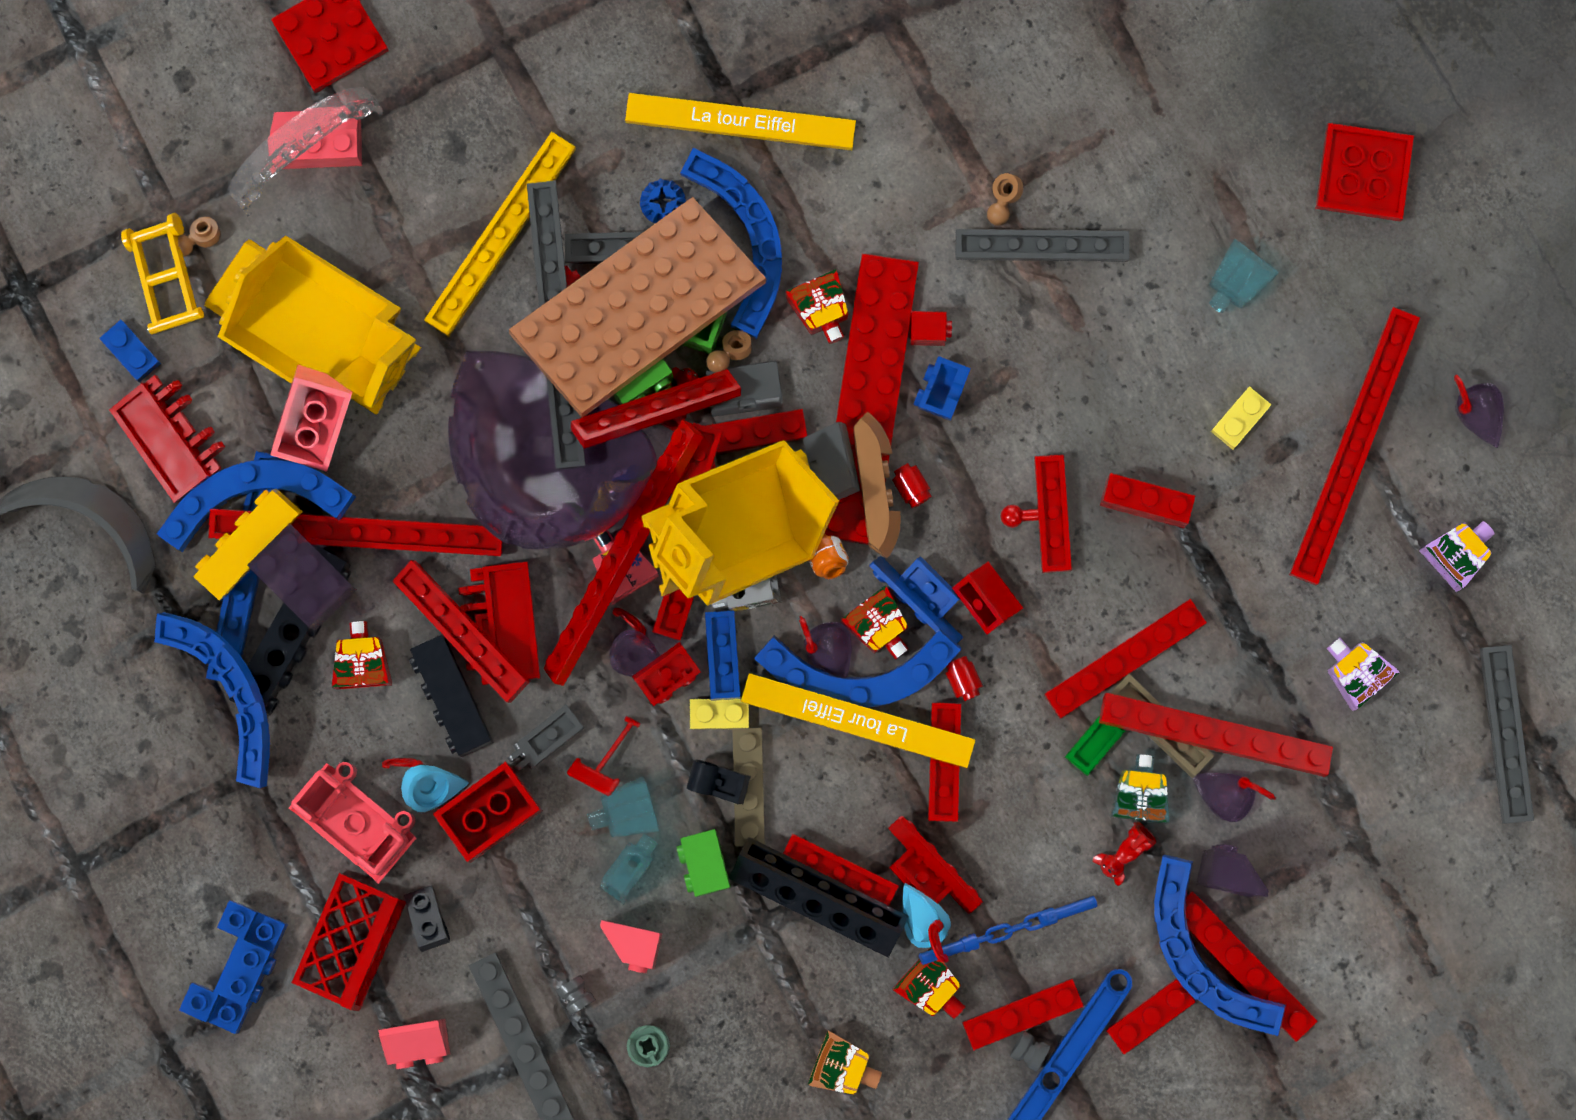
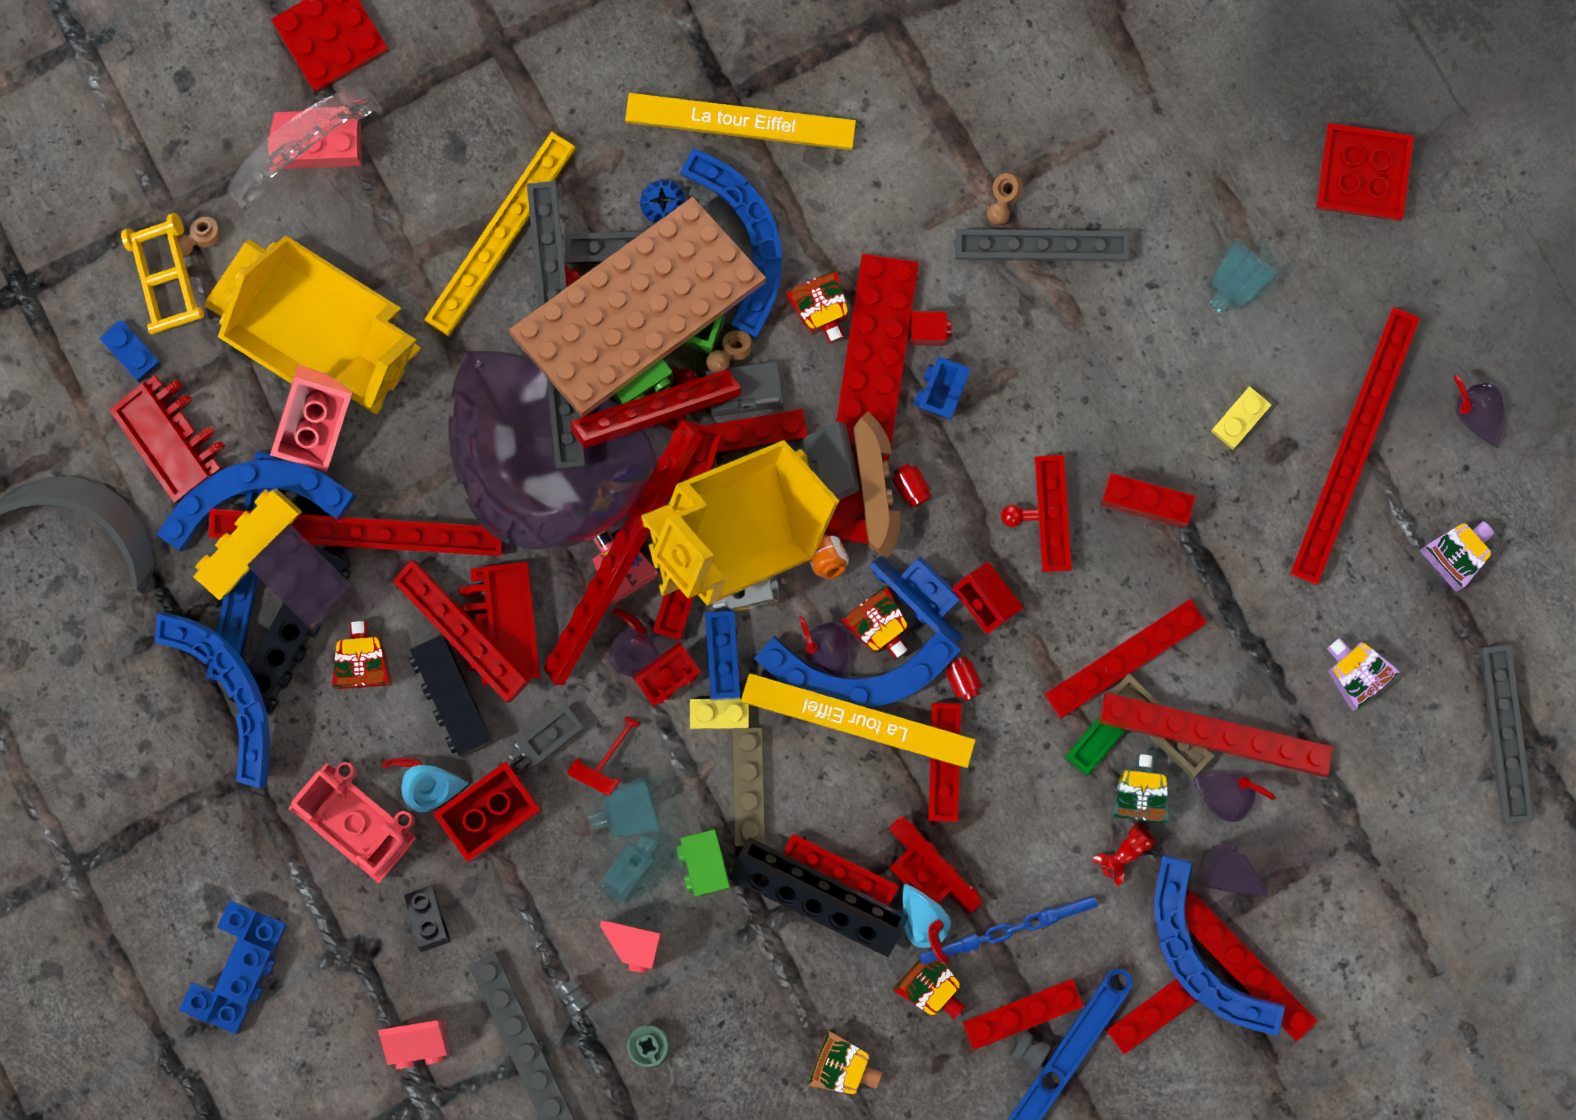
red fence [291,873,406,1011] -> none
black plate [686,759,751,805] -> none

